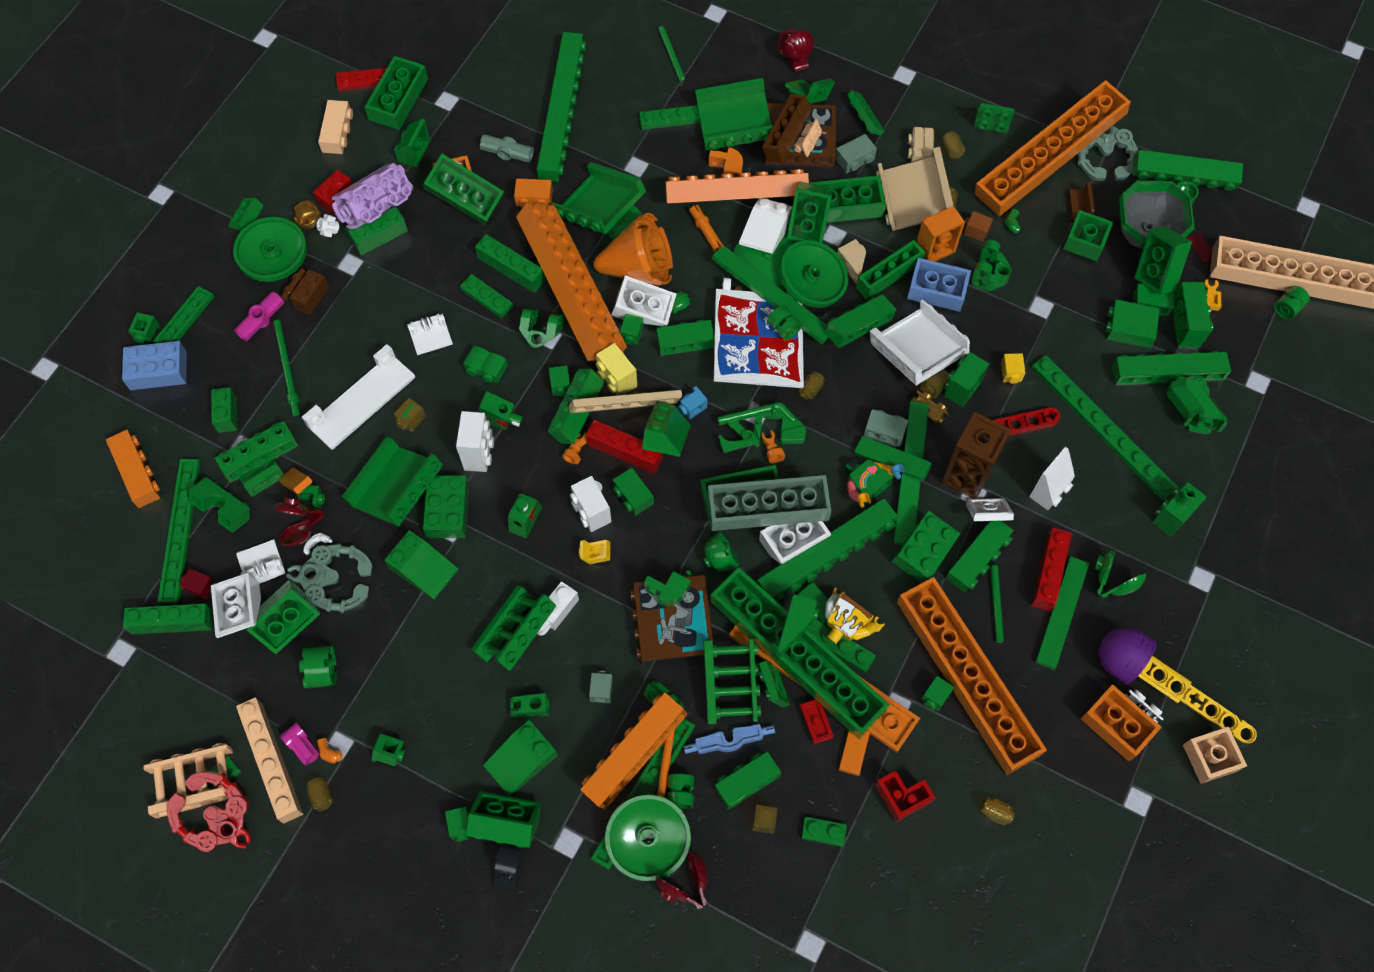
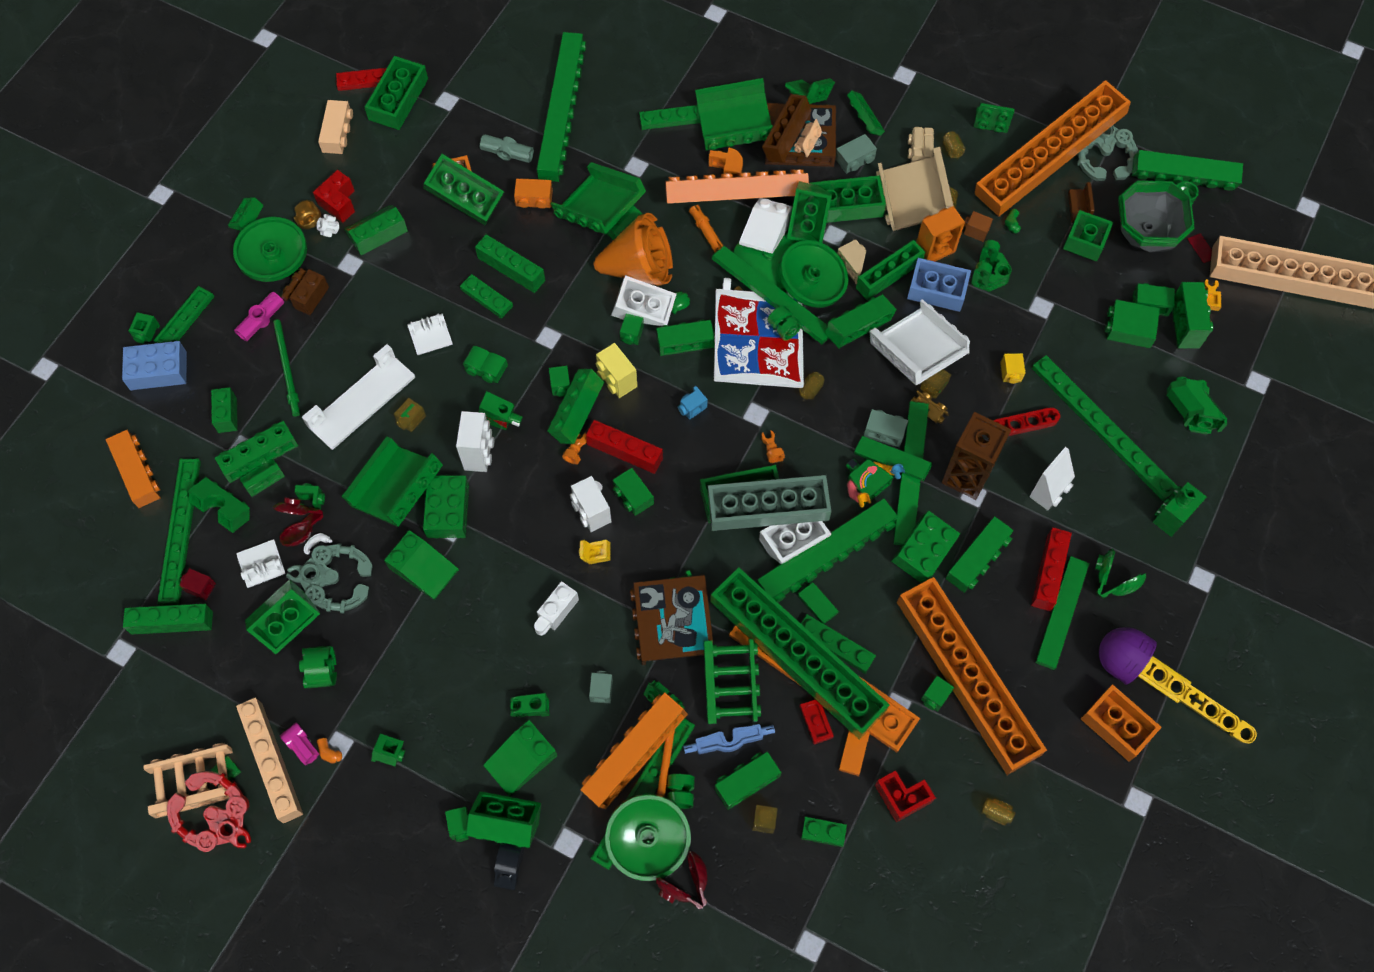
white slope [211,573,261,638] -> none
orange tile [278,467,312,494] -> none
clear yellow brick [306,778,333,811] -> none
lavender brick [332,163,413,229] -> none
green slope [394,119,430,168] -> none
green fence [471,585,556,671] -> none
green torso [508,493,542,539] -> none
orange brick [516,203,627,361] -> none
green piece [519,307,565,348] -> none
tan tile [569,390,682,413] -> none
green slope [642,402,691,457] -> none
green brick [644,571,691,606] -> none
green bar [658,26,685,81] -> none
green cylinder [703,532,740,572] -> none
green piece [717,402,806,453] -> none
green plate [759,660,790,708] -> none
green slope [776,594,819,658] -> none
dark red animal [777,30,814,72] -> none
torso [825,588,885,645] -> none
green brick [944,352,989,408] -> none
white tile [966,498,1014,521] -> none
green bar [990,565,1004,643] -> none
green brick [1112,351,1231,385] -> none
white hinge [1125,689,1163,723] -> none
green brick [1135,226,1192,295] -> none
light nougat brick [1183,727,1247,784] -> none
green wheel [1274,286,1310,320] -> none

